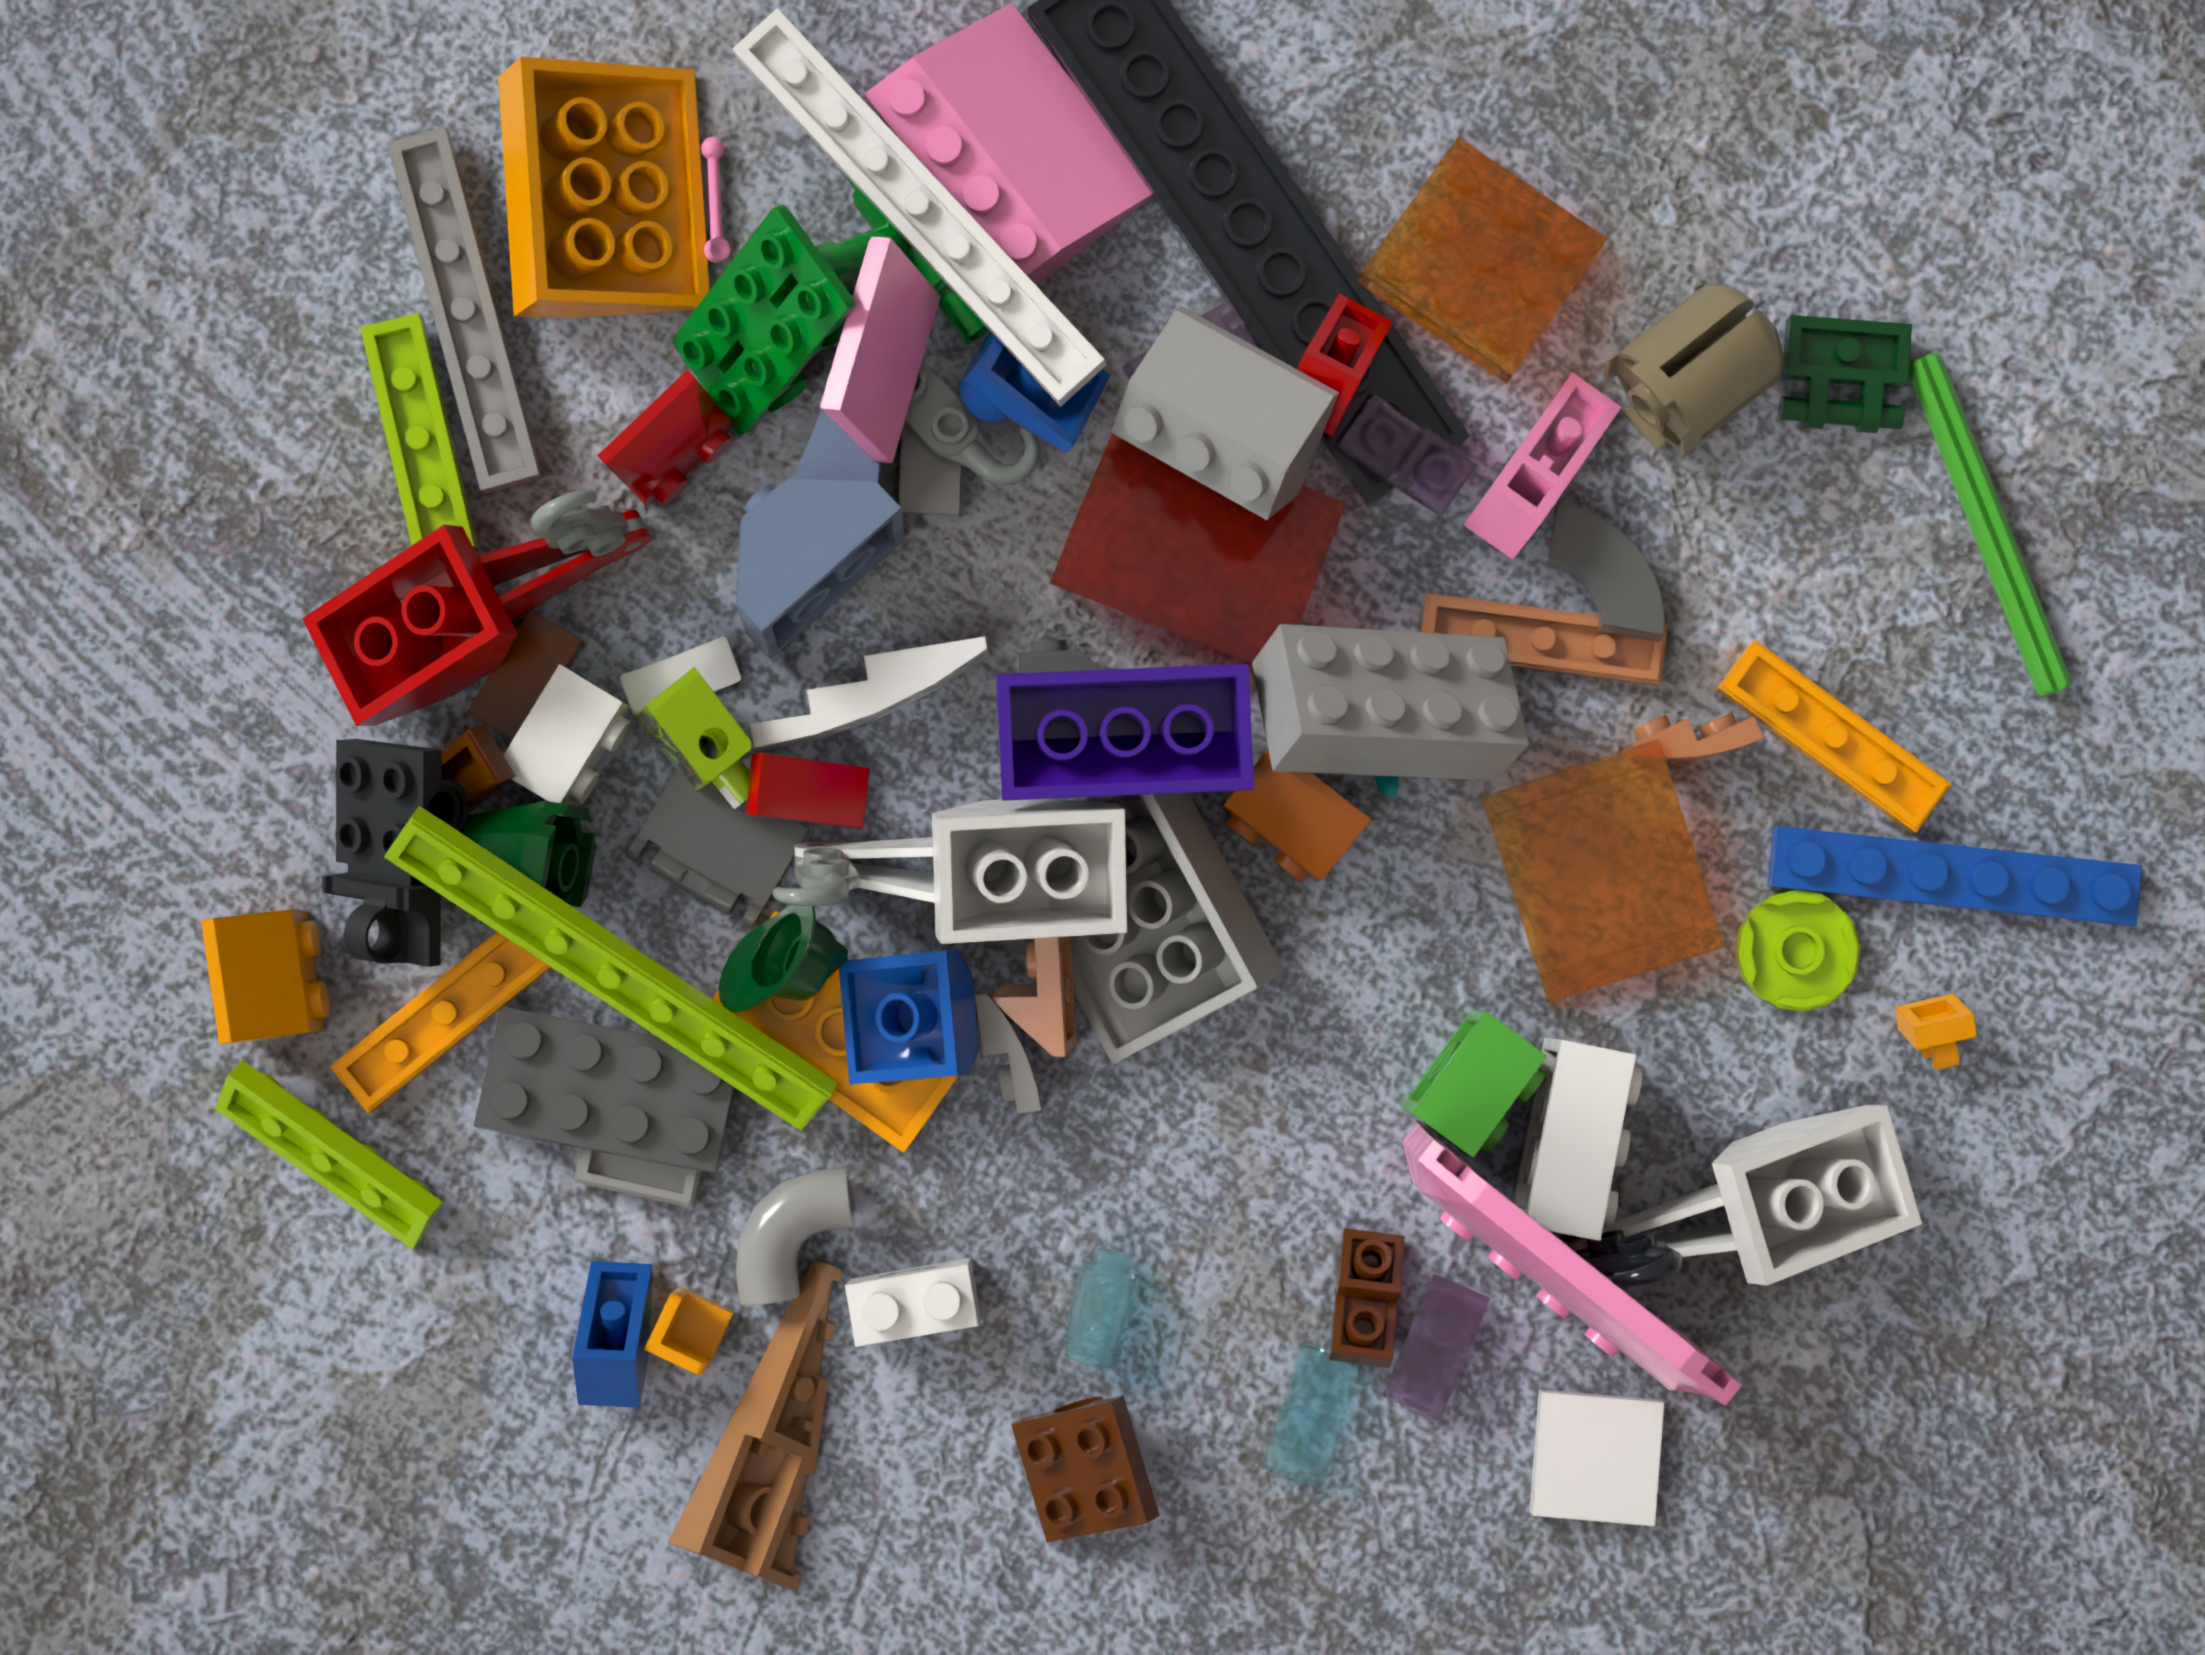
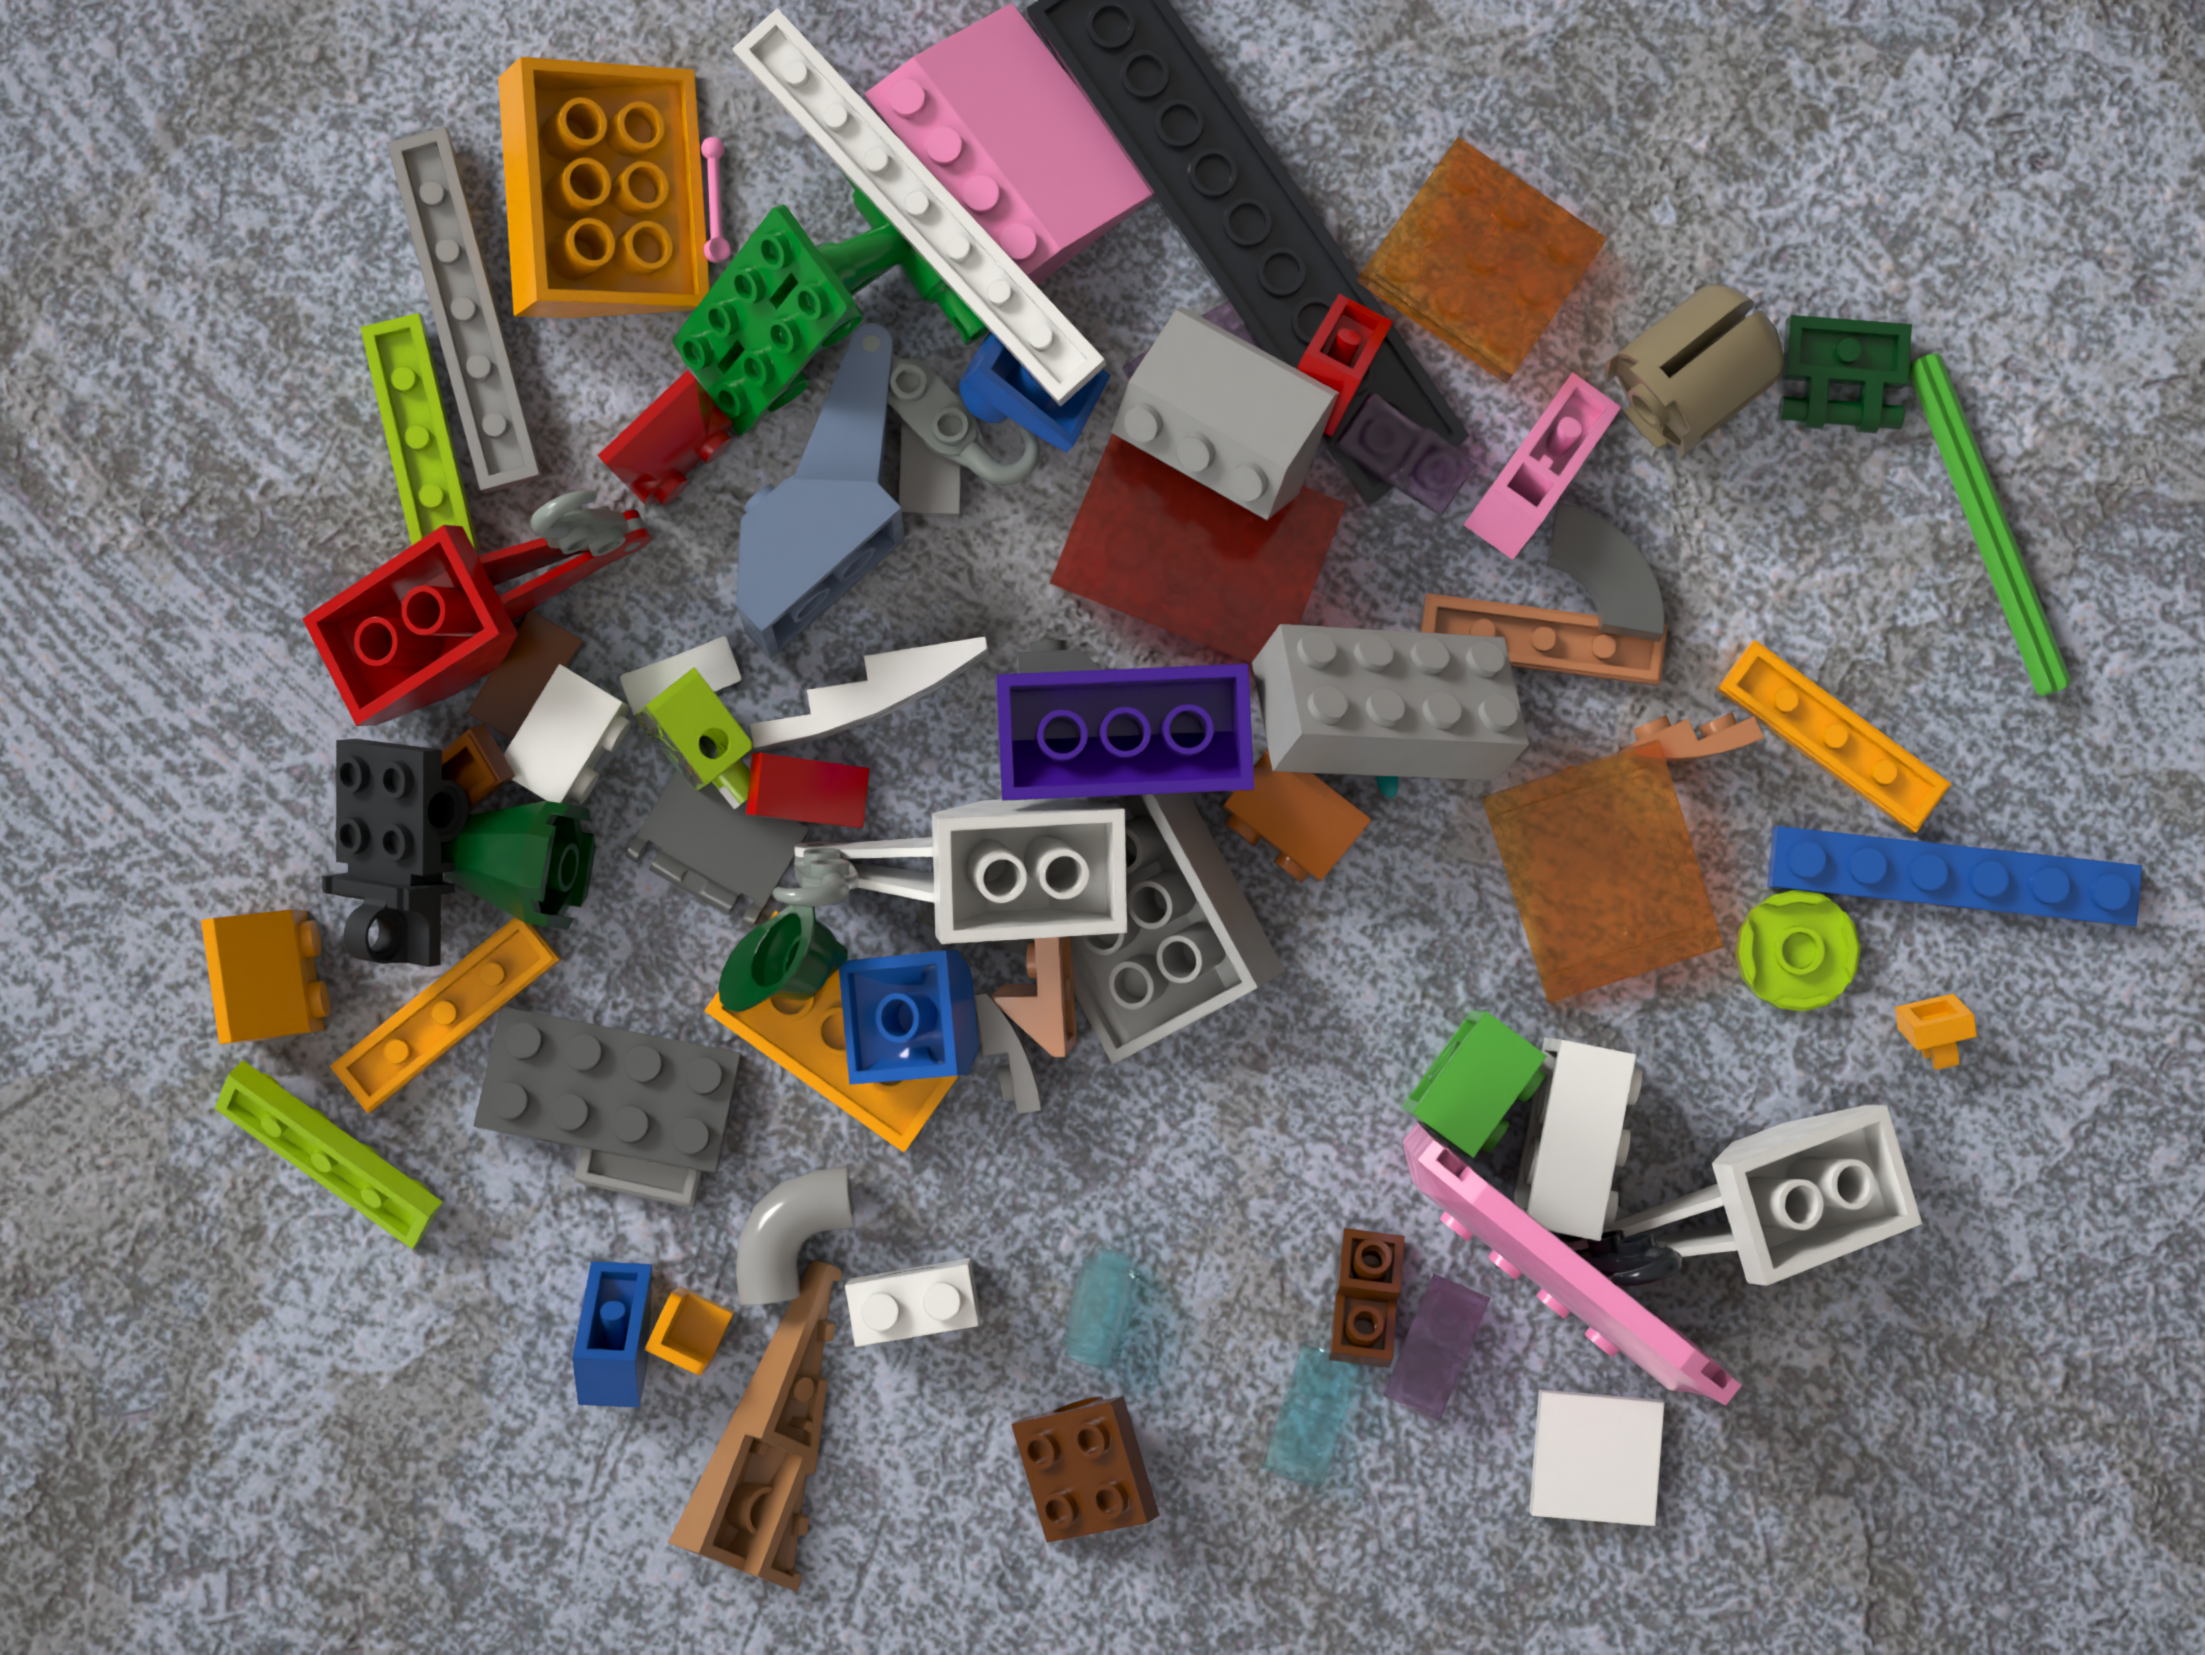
lime tile [384,806,838,1131] -> none
bright pink tile [820,237,941,463] -> none

